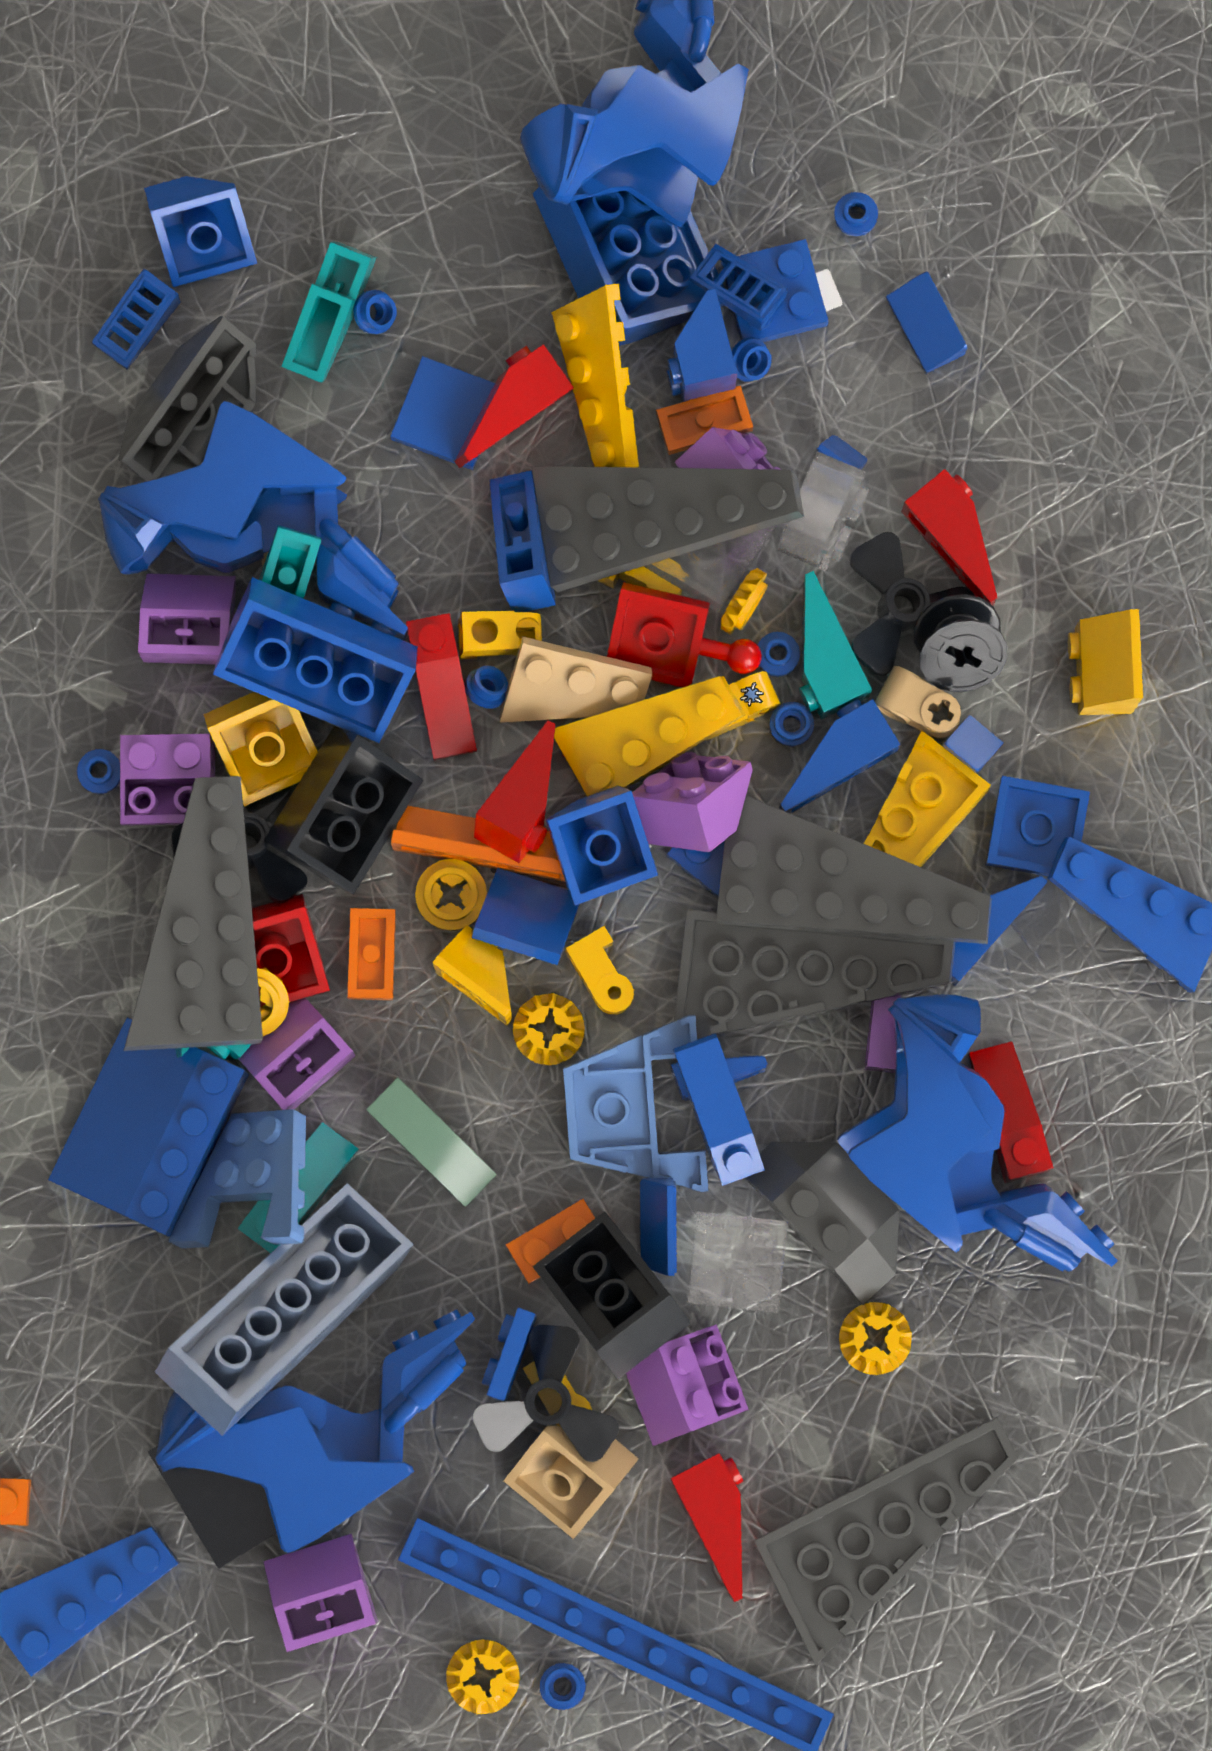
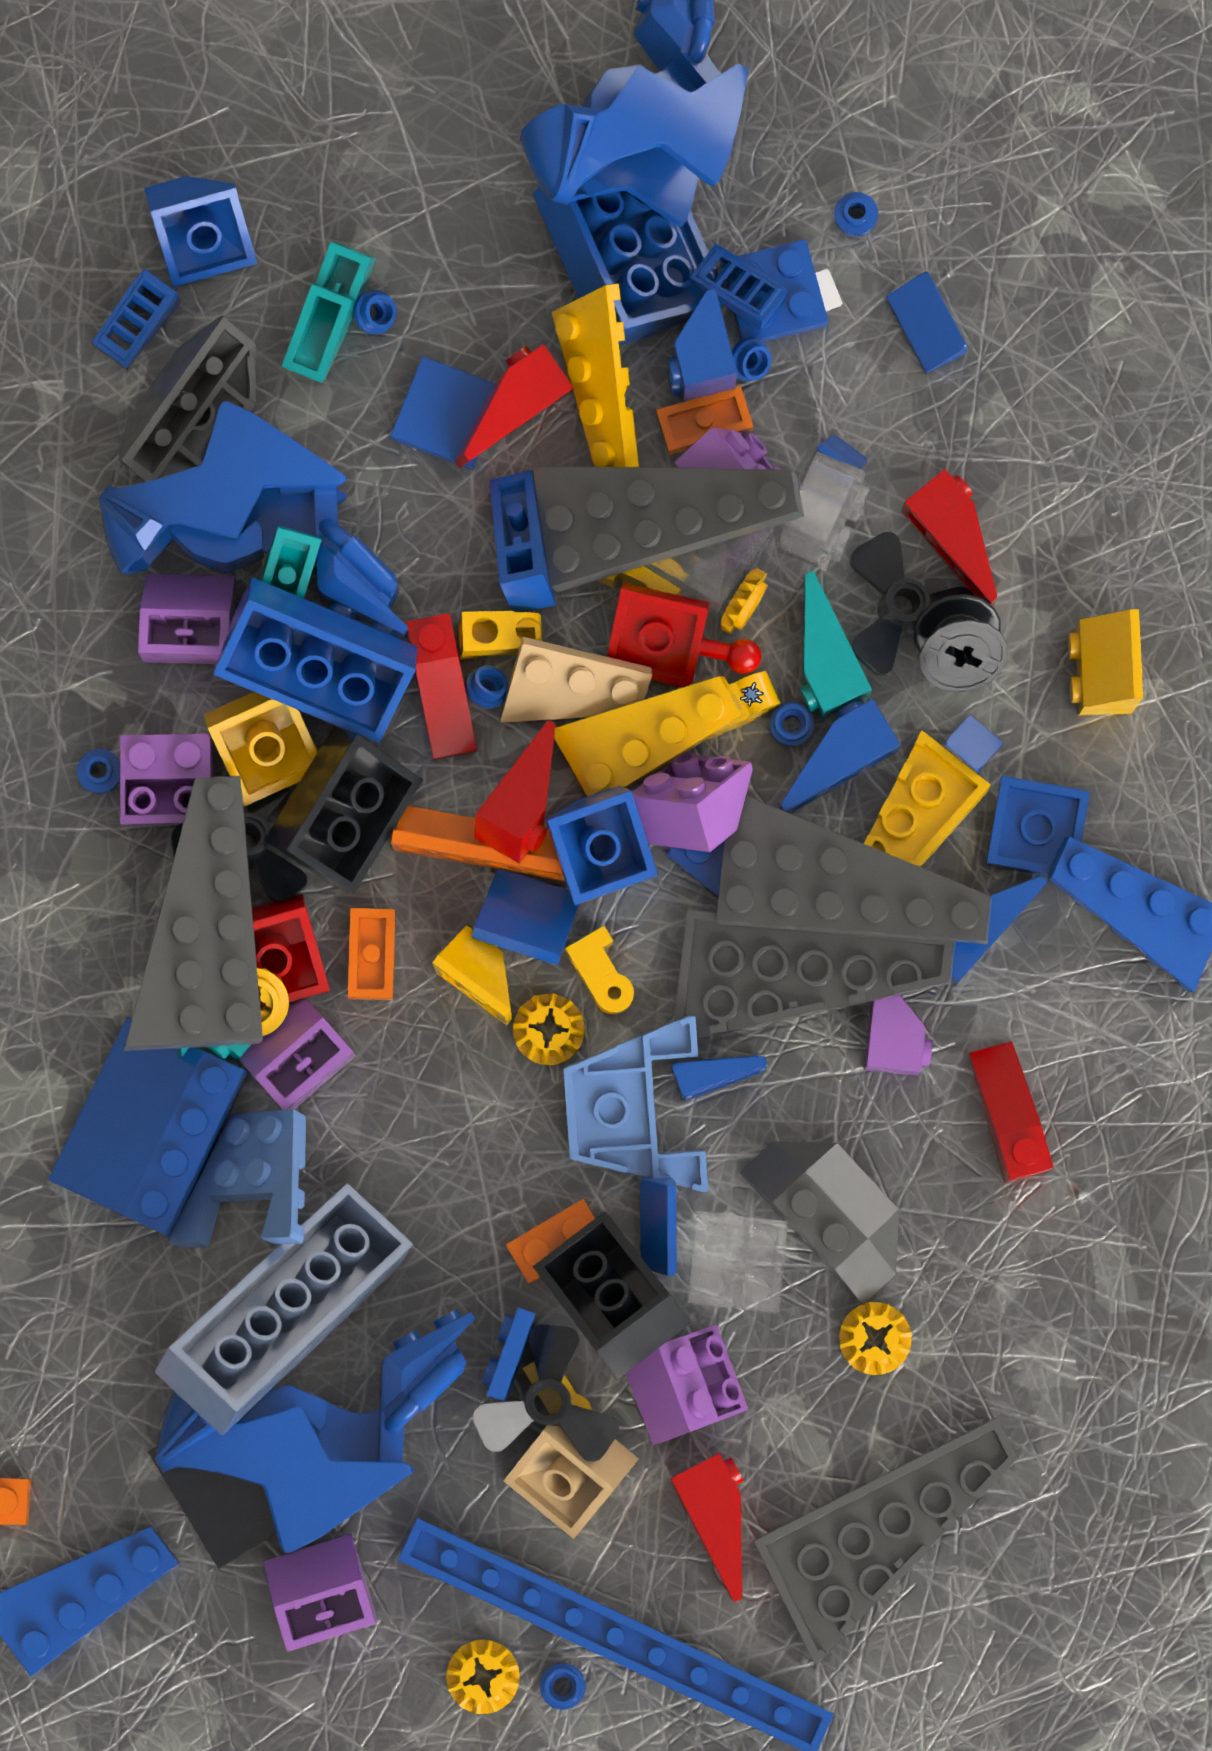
teal slope [237,1122,359,1253] -> none
sand green slope [366,1077,497,1208] -> none
yellow gear [415,859,487,930] -> none
blue slope [673,1033,765,1186] -> none
blue plate [758,632,800,677] -> none
blue piece [837,994,1118,1272] -> none
tan piece [875,666,961,739] -> none

